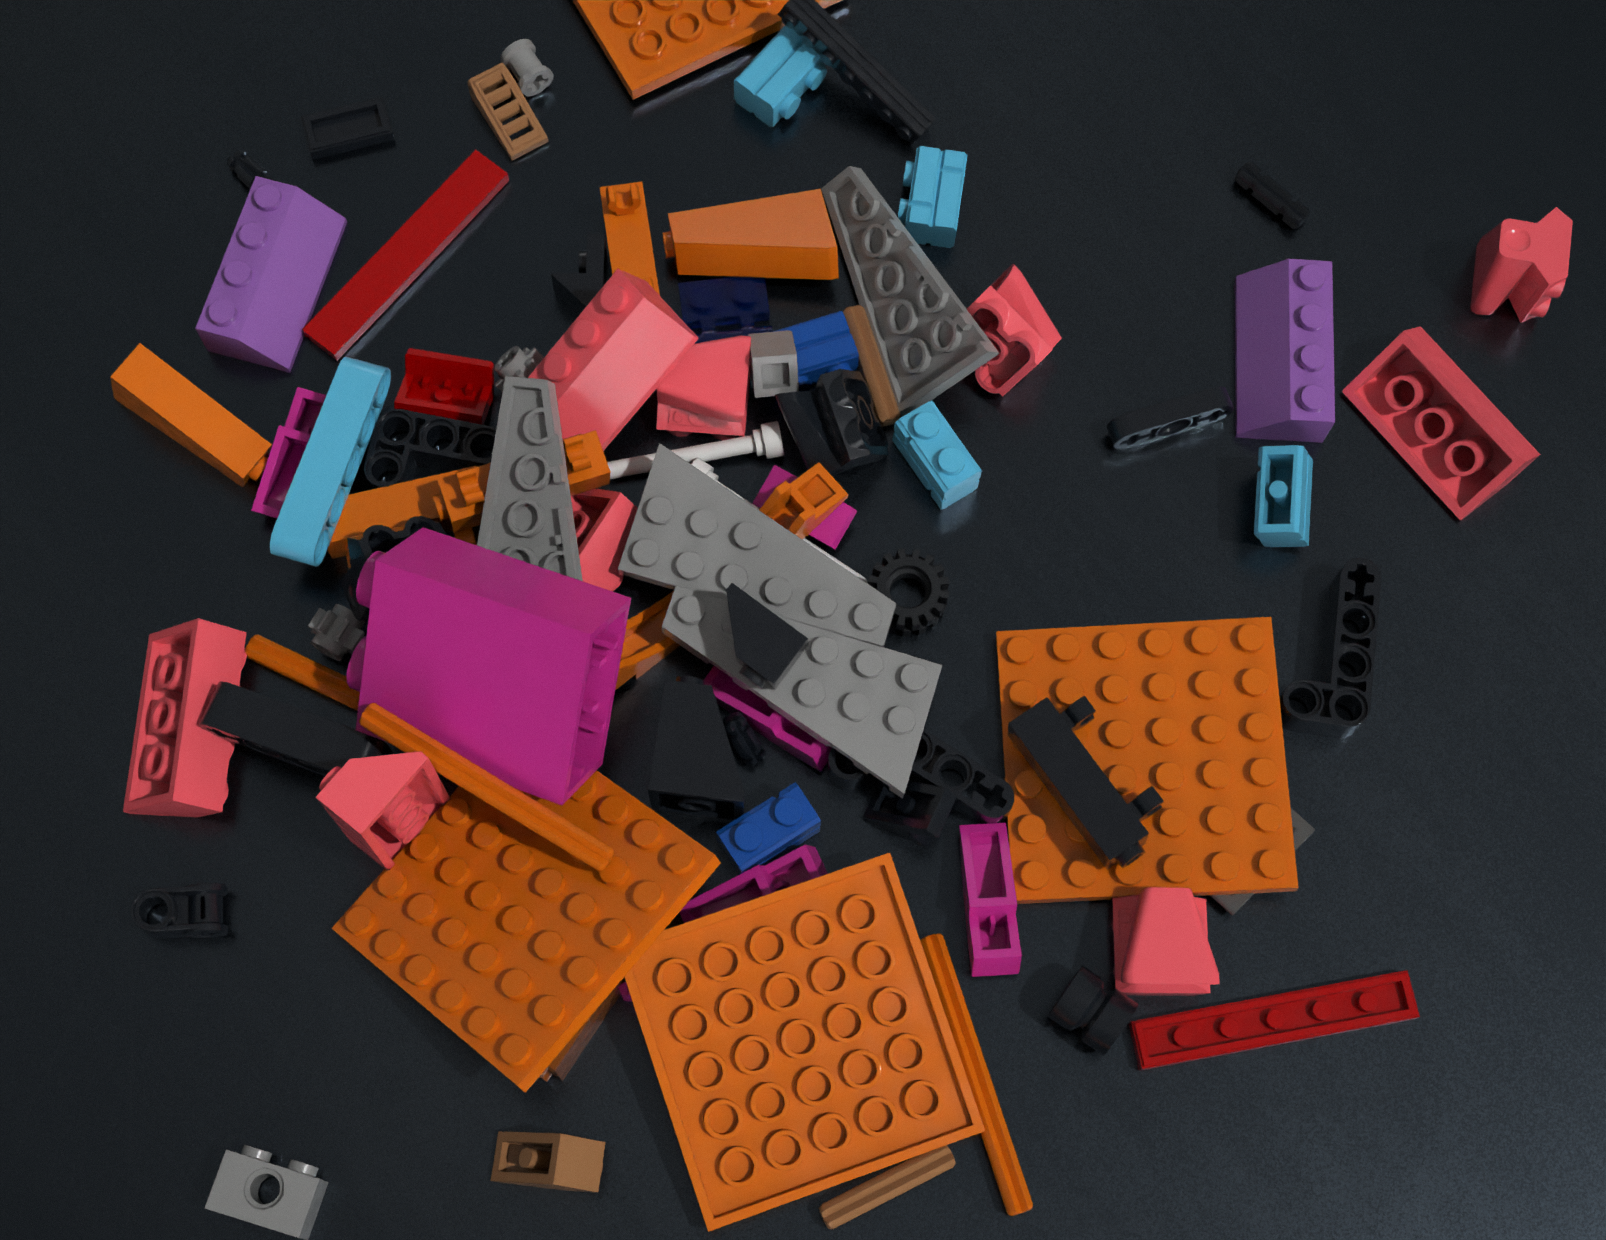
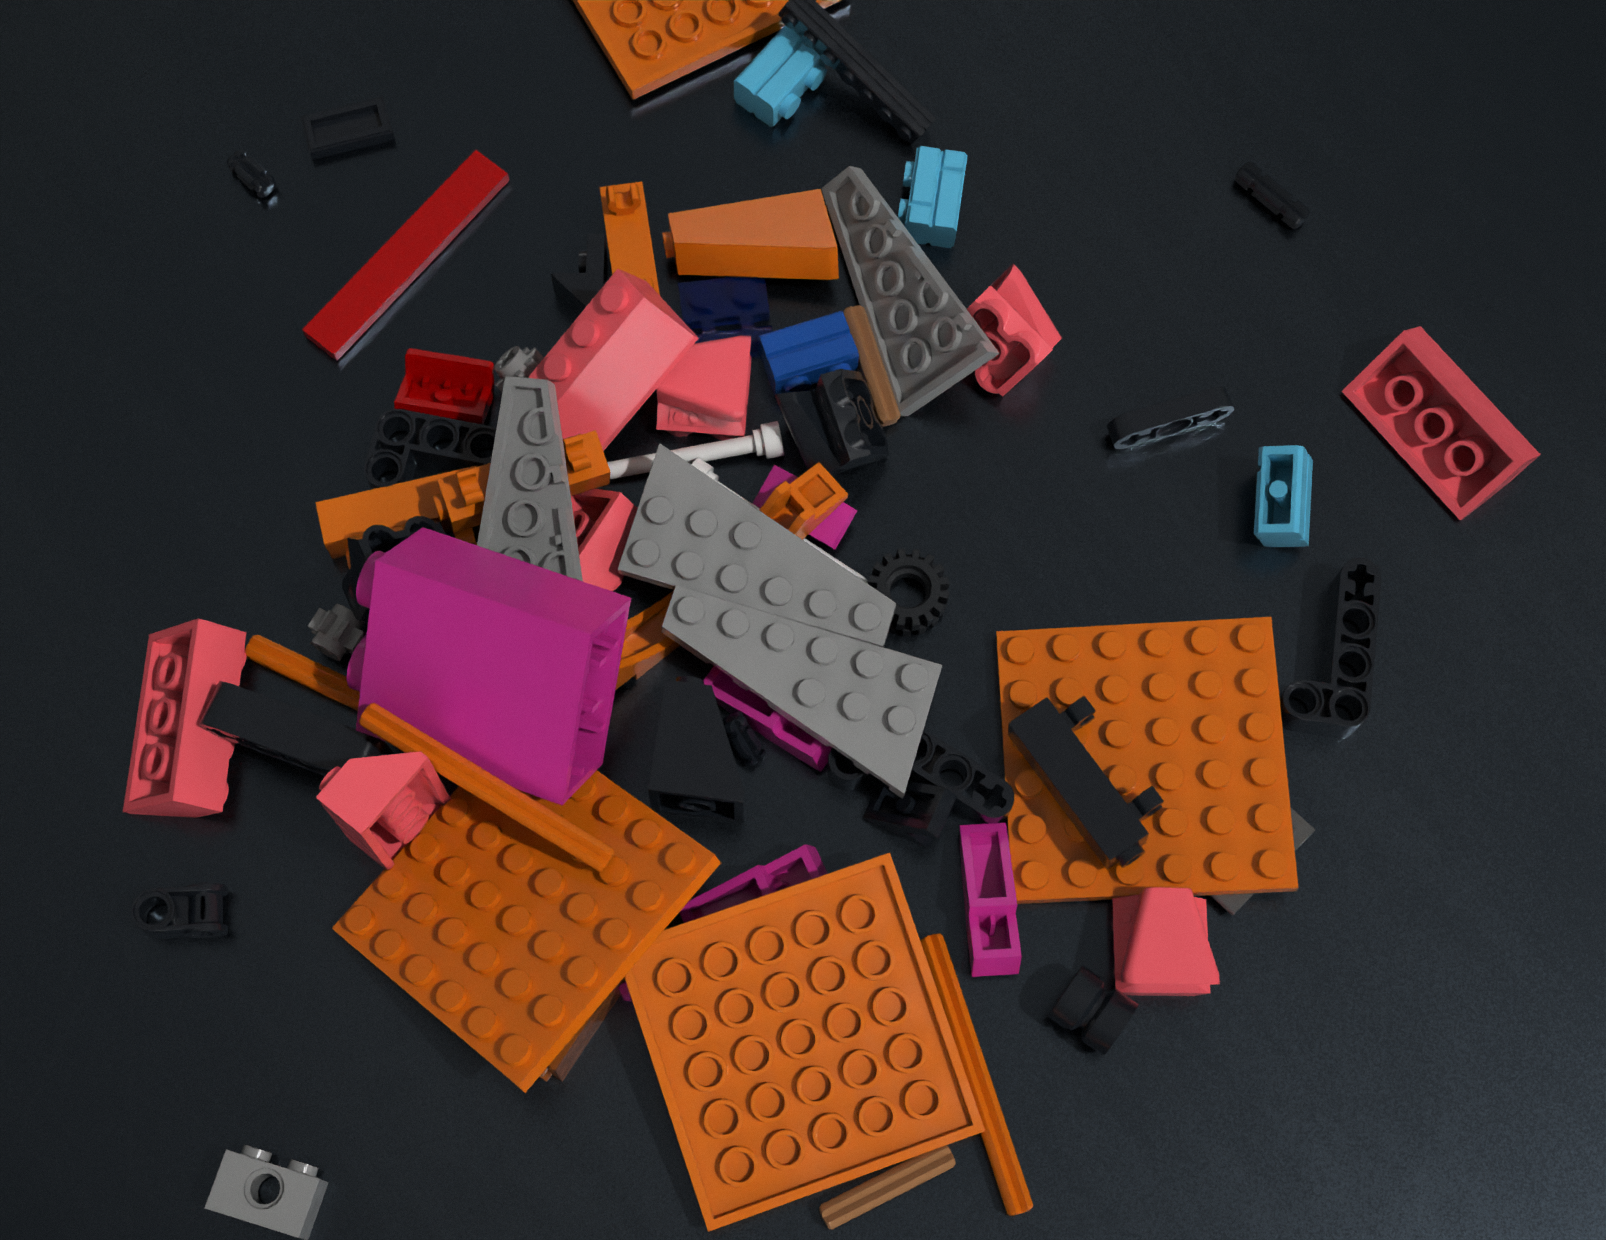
orange slope [110,343,272,487] -> none
medium lavender slope [195,176,347,373] -> none
dark pink slope [251,387,326,519] -> none
medium azure beam [270,356,391,567] -> none
medium nougat slope [468,63,549,161] -> none
medium nougat slope [491,1131,606,1193] -> none
light grey bush [500,39,554,97] -> none
blue brick [716,782,821,876] -> none
black slope [726,583,809,689] -> none
light grey panel [748,330,799,398] -> none
medium azure brick [892,401,982,510] -> none
red tile [1129,970,1420,1071] -> none
medium lavender slope [1235,259,1335,443] -> none
coral piece [1470,207,1573,323] -> none

